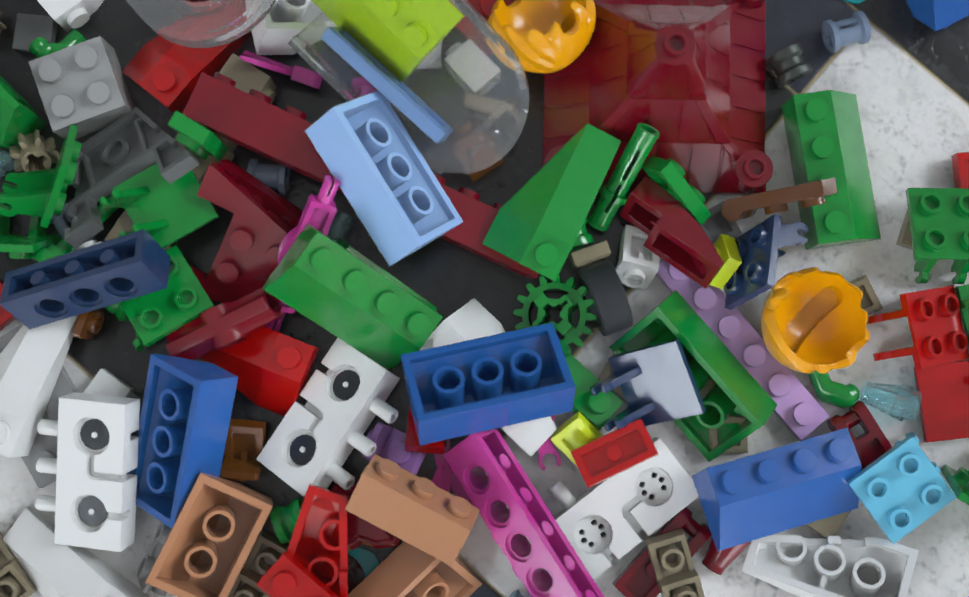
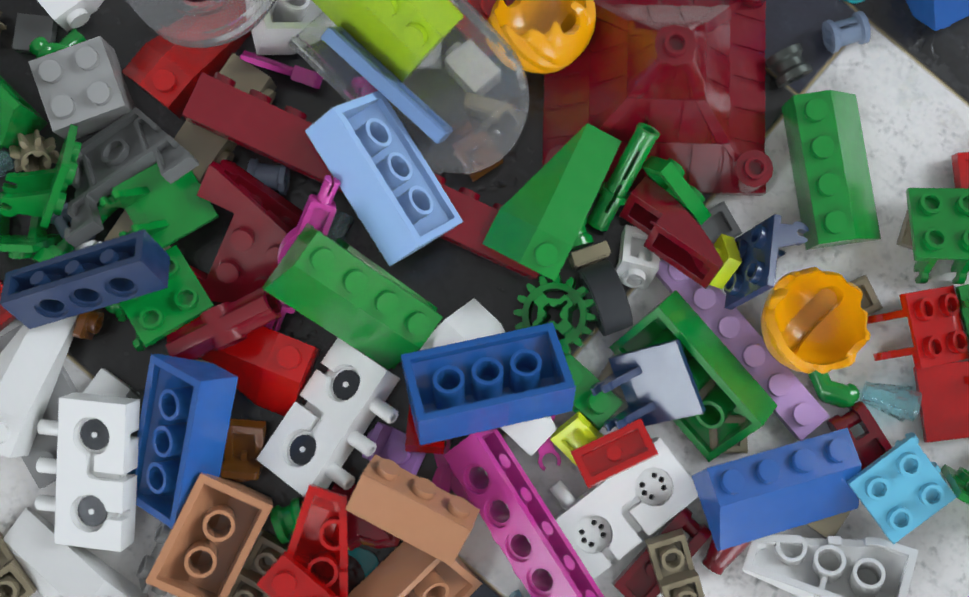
green plate [168,111,228,161] -> none
reddish brown plate [721,178,838,221] -> none

